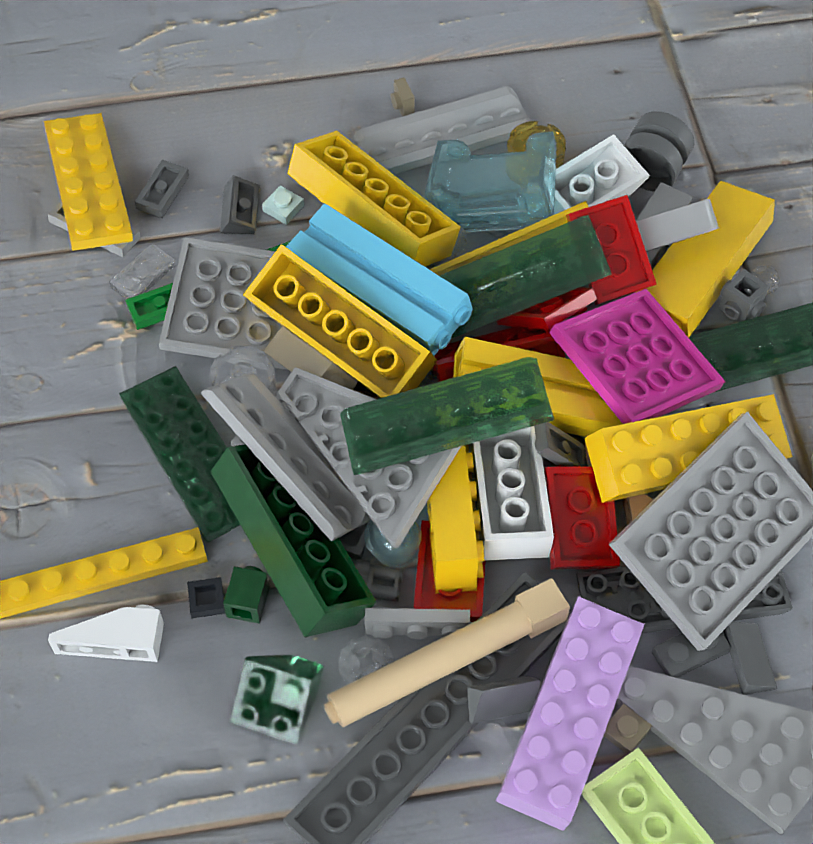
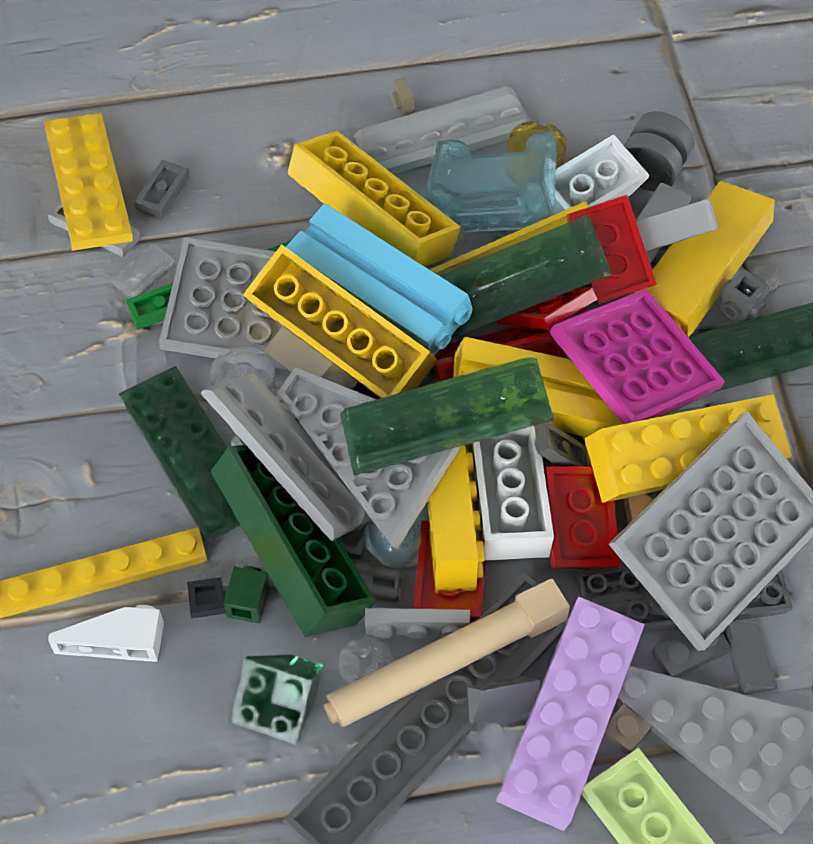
dark grey slope [220,175,260,234] -> none
light aqua plate [262,185,304,225] -> none

